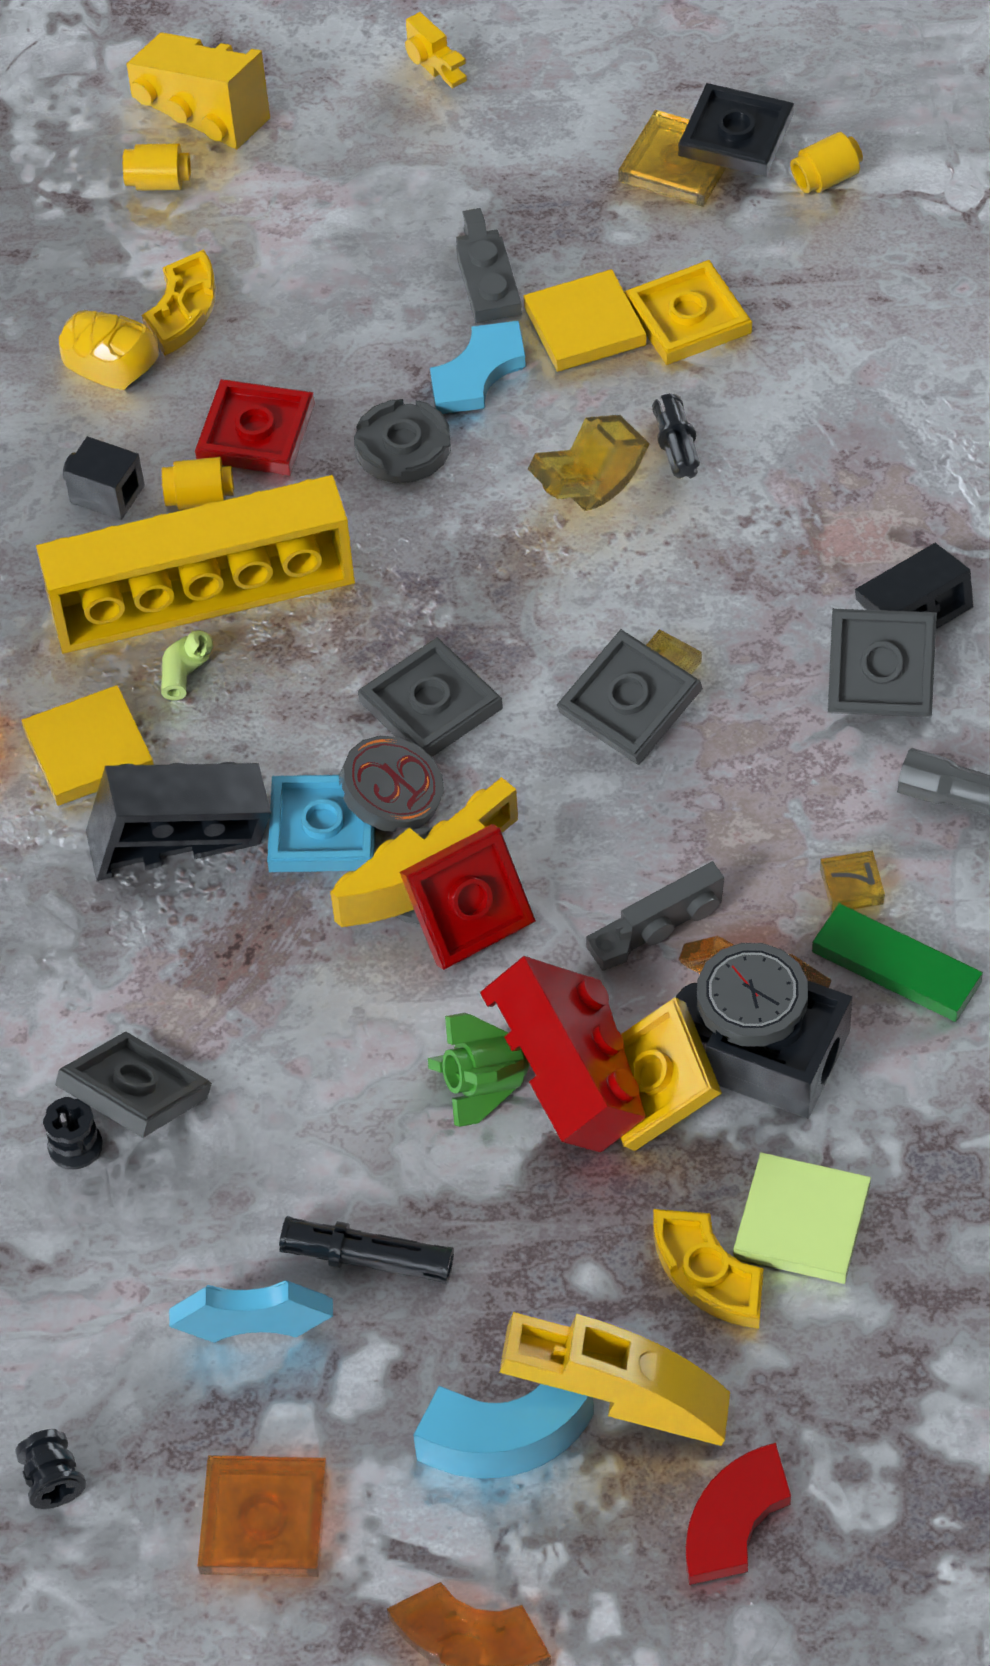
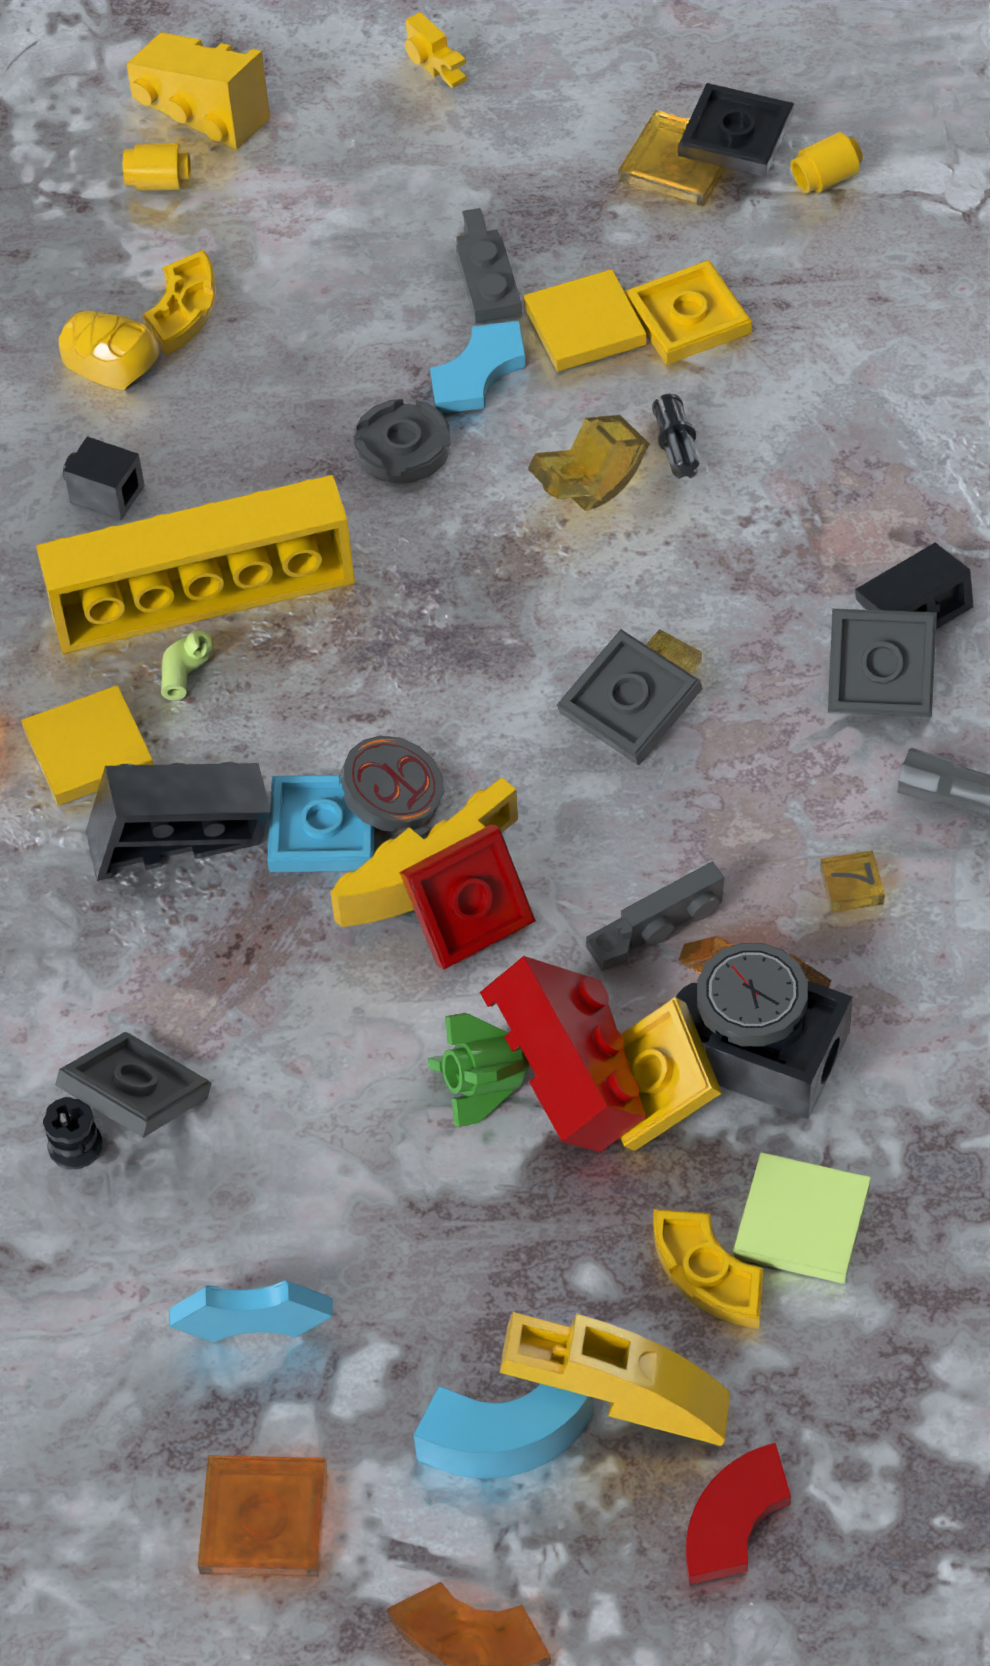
black bush [15,1429,86,1509] -> none
yellow brick [161,457,234,510] -> none
red tile [195,379,315,476] -> none
black pin [279,1216,454,1284] -> none
dark grey tile [358,637,503,757] -> none
green tile [812,903,983,1022] -> none

